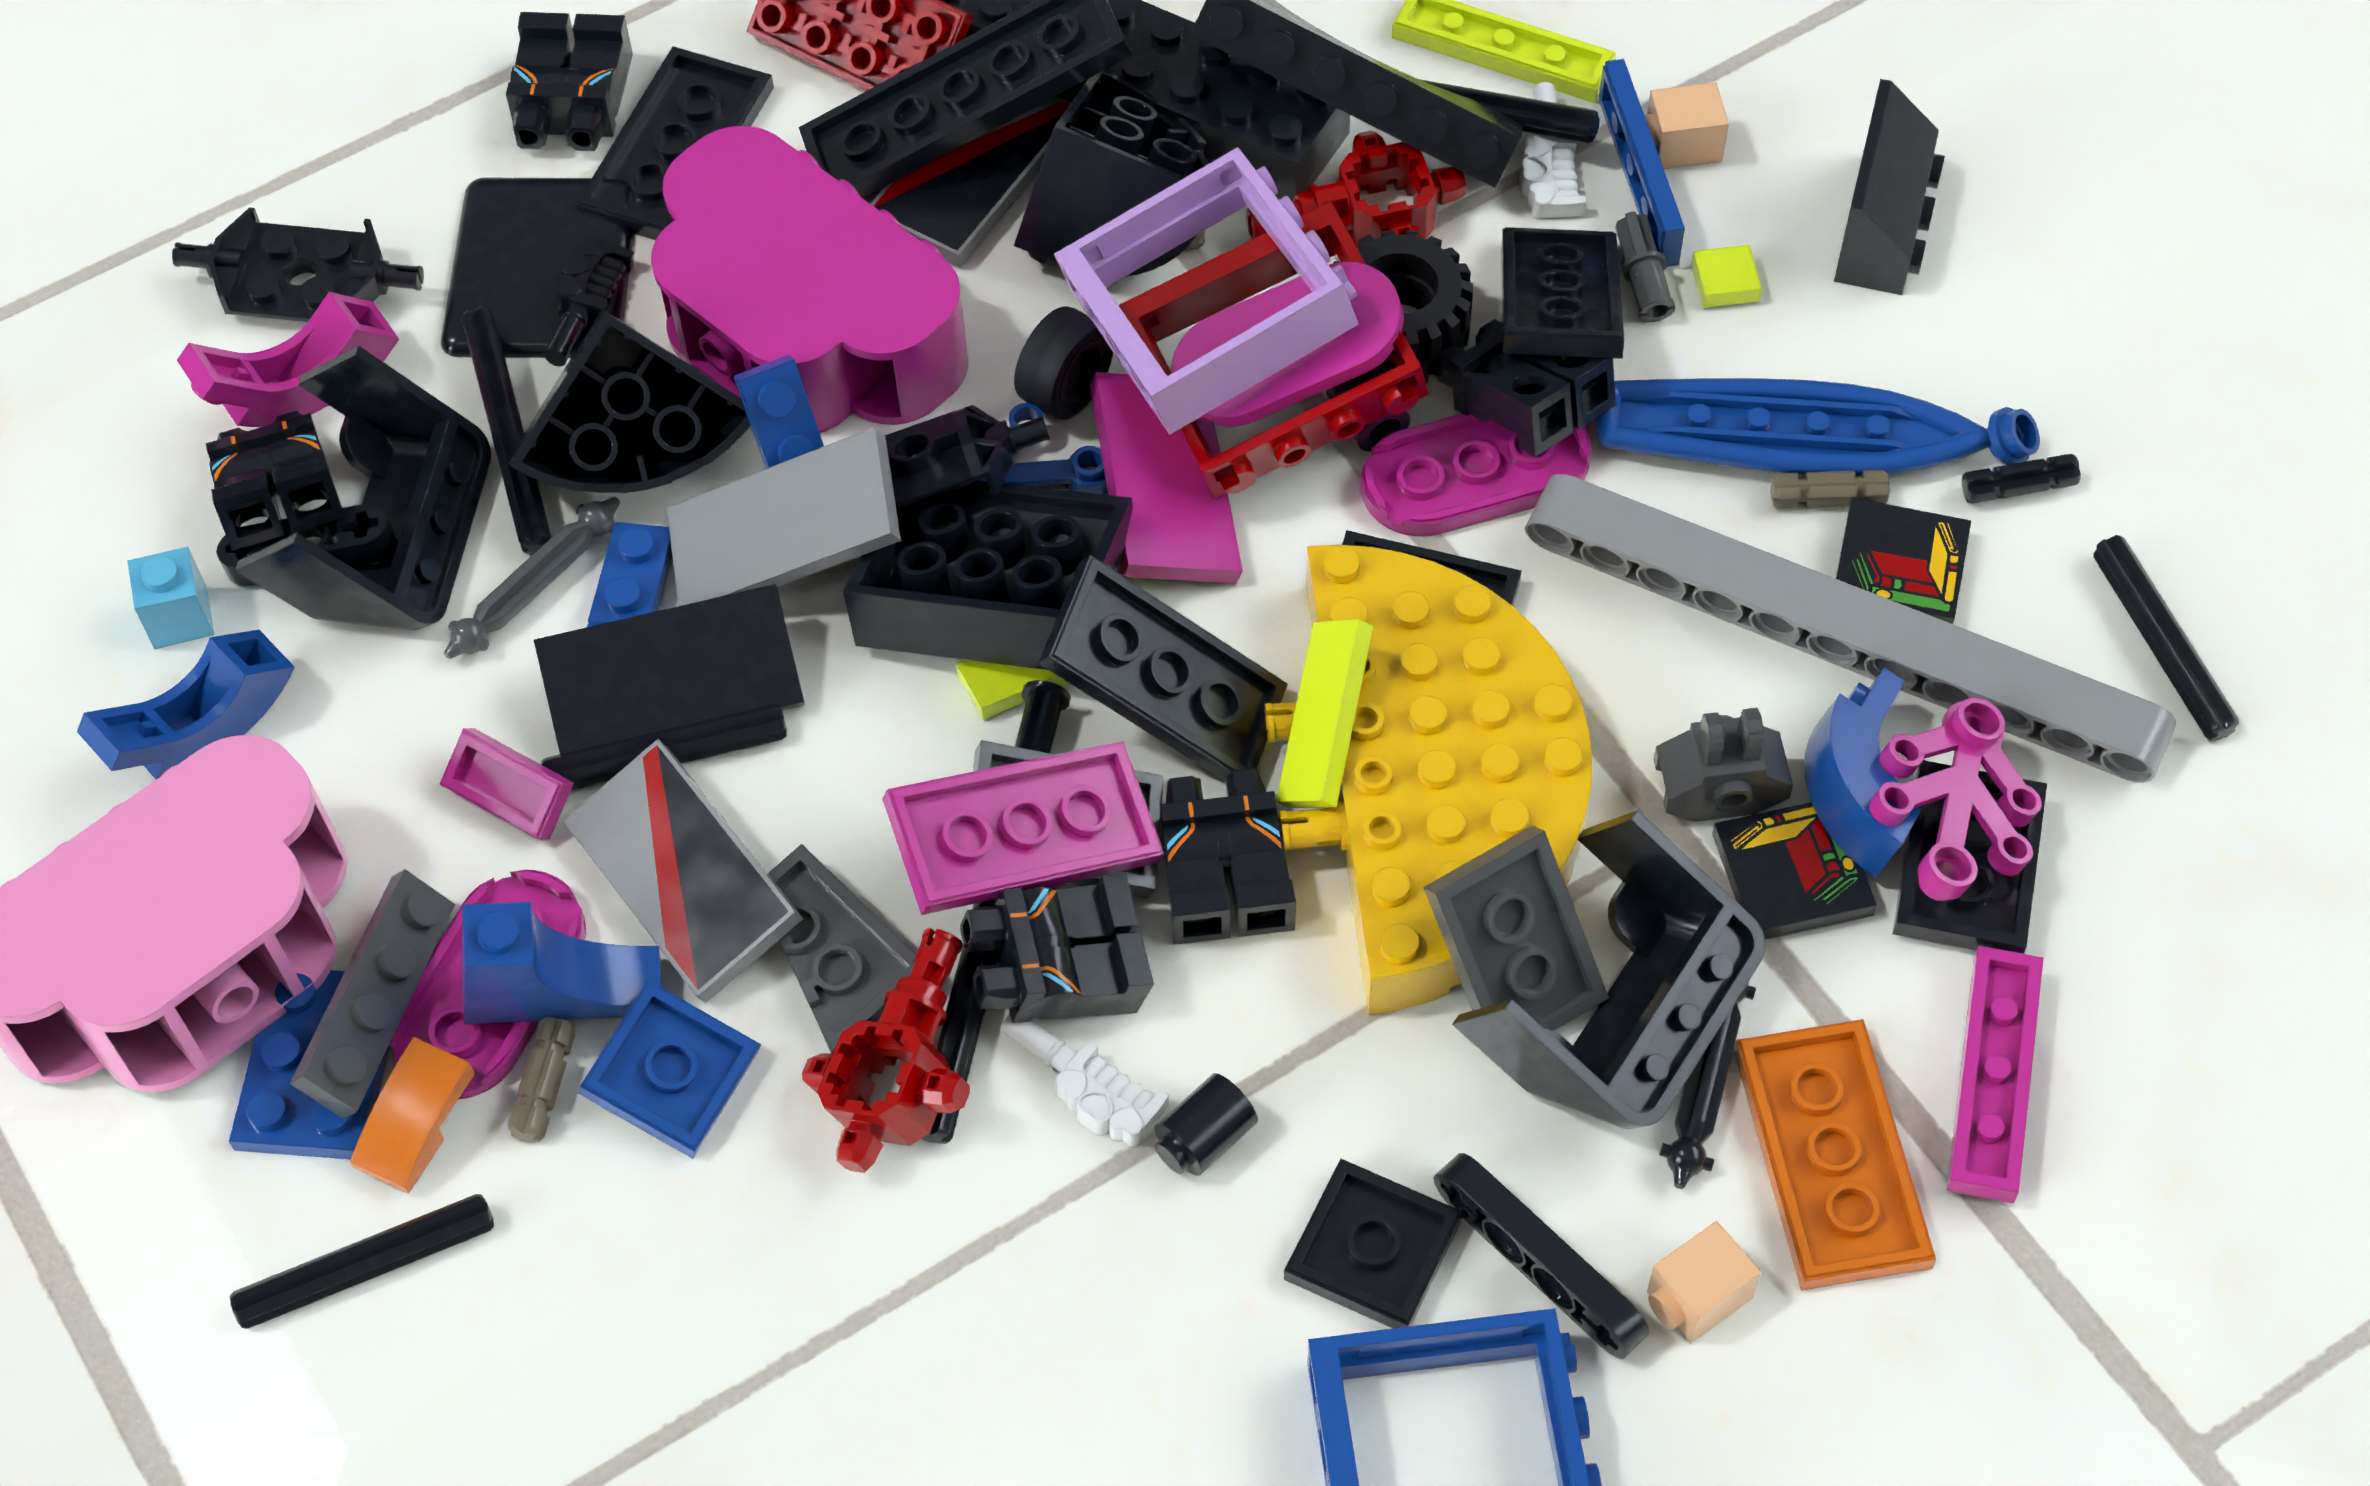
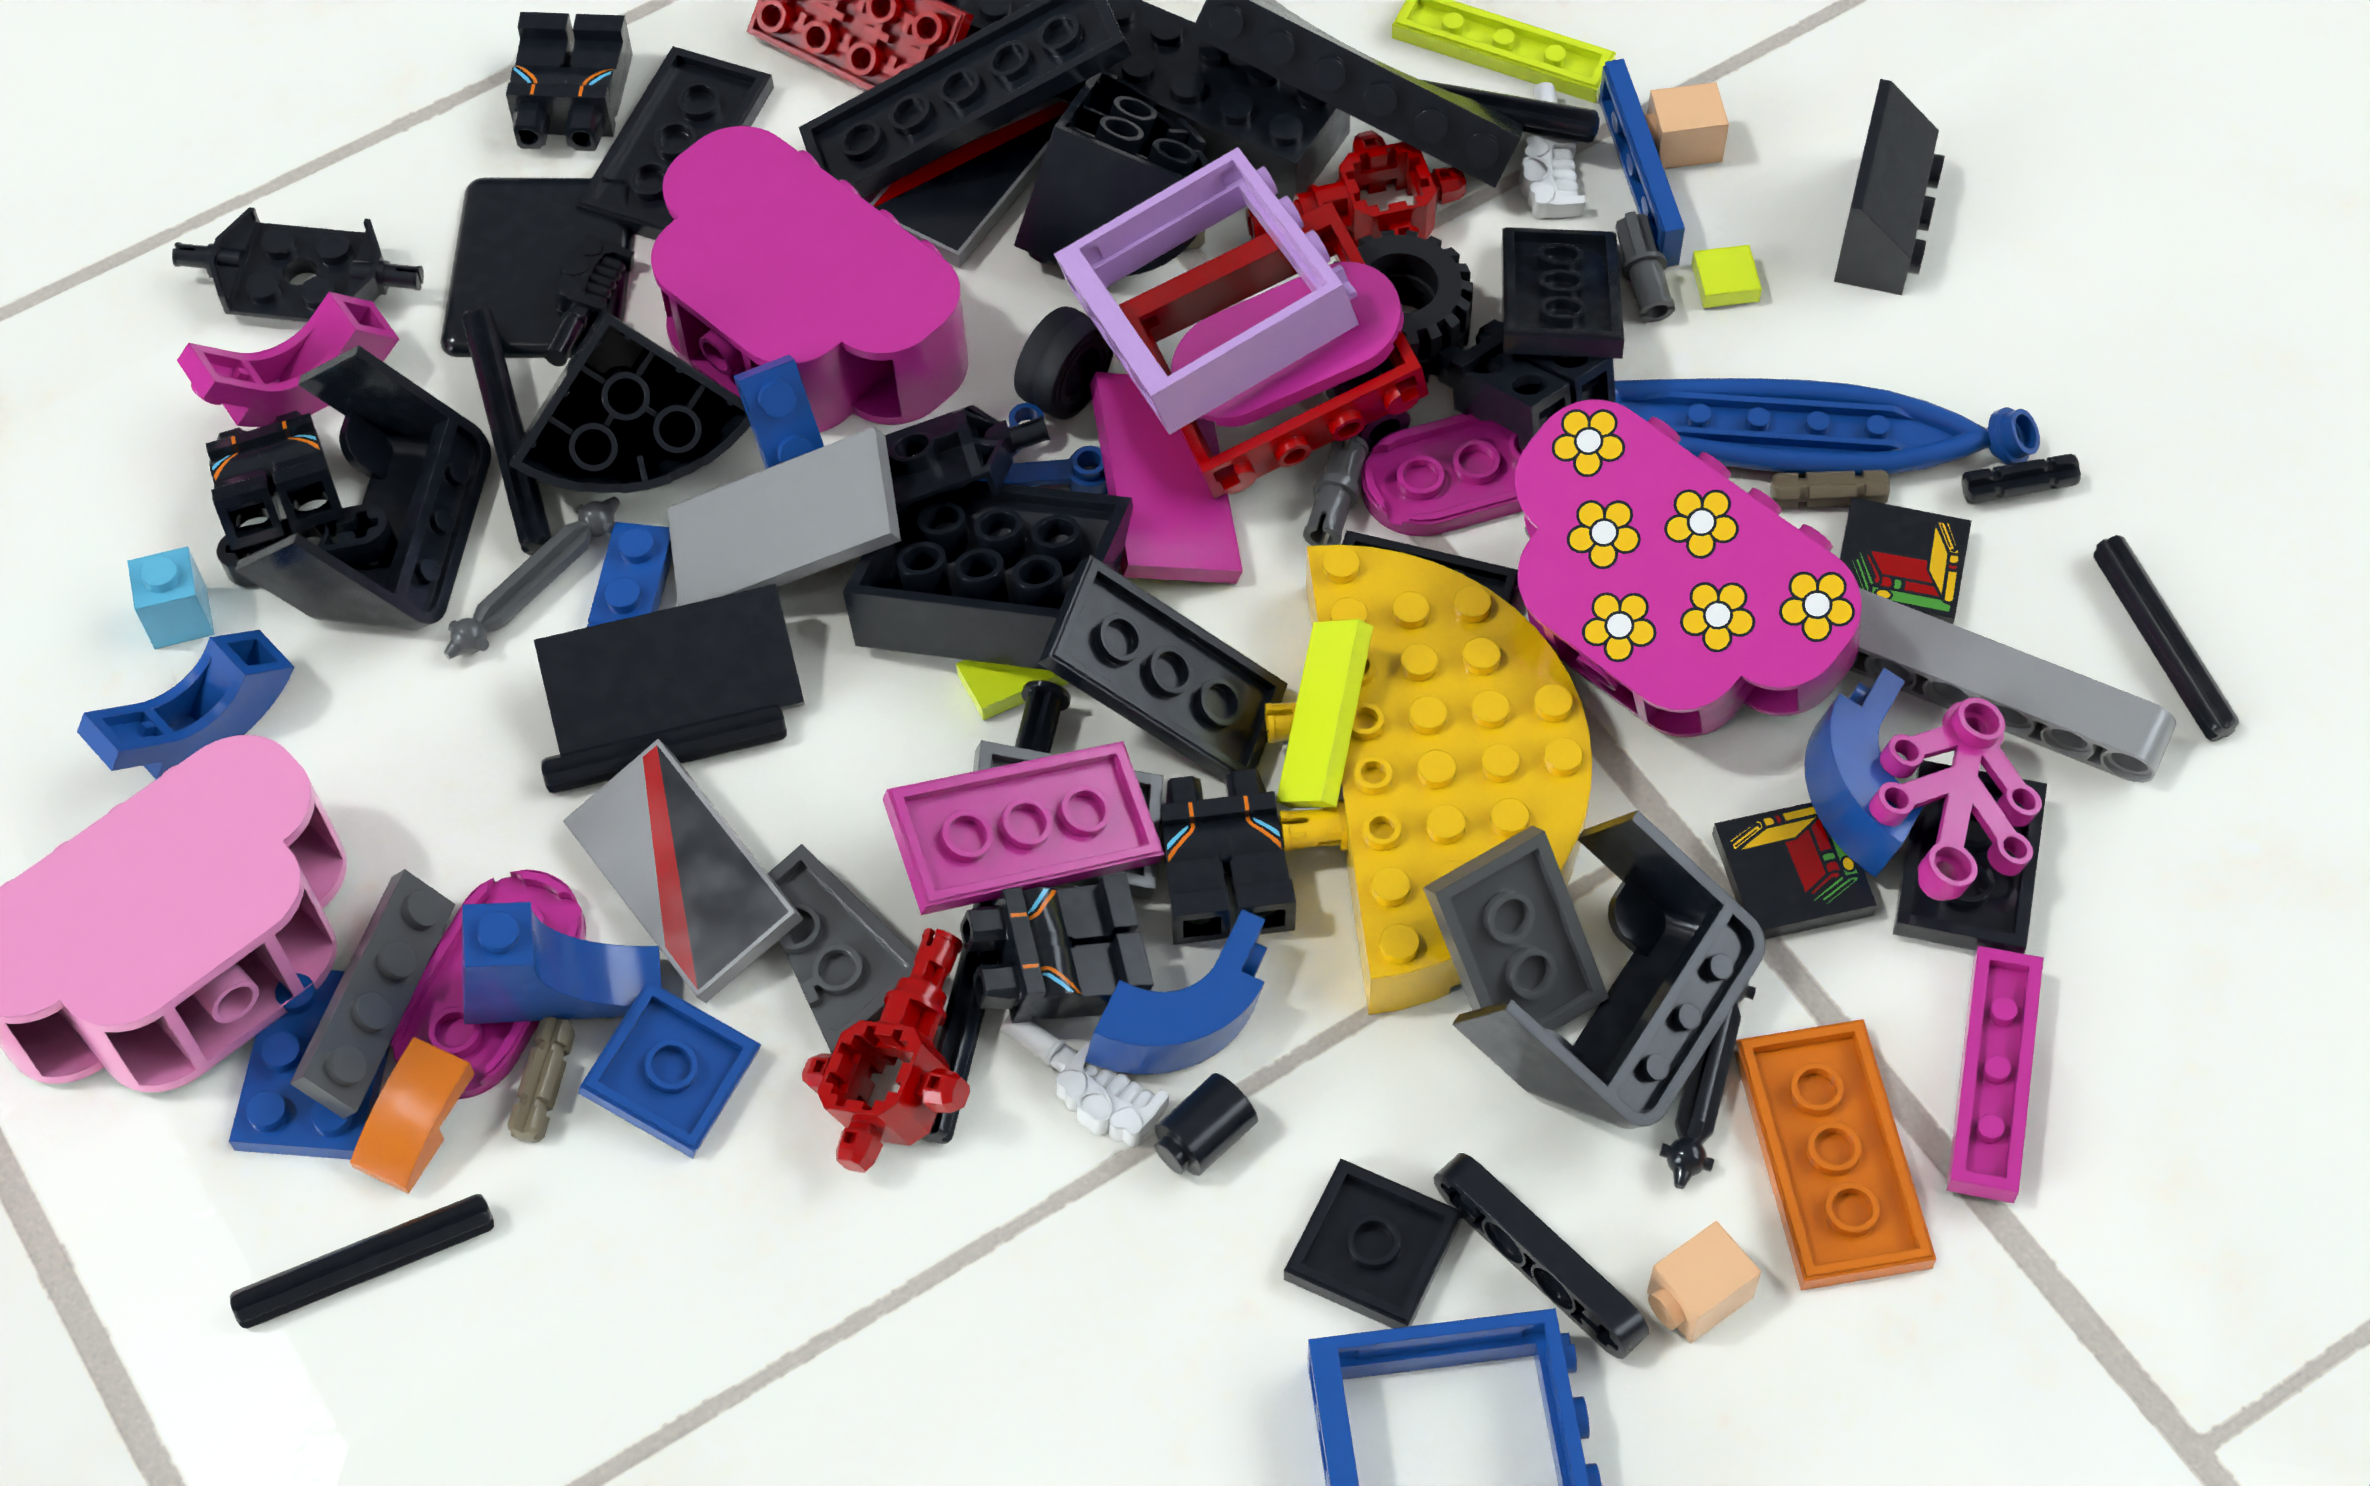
dark pink tile [440,728,574,840] -> none
dark grey hinge [1653,707,1793,822] -> none
none -> blue arch [1085,909,1268,1075]
none -> dark grey pin [1303,436,1369,546]
none -> dark pink brick [1515,400,1862,737]

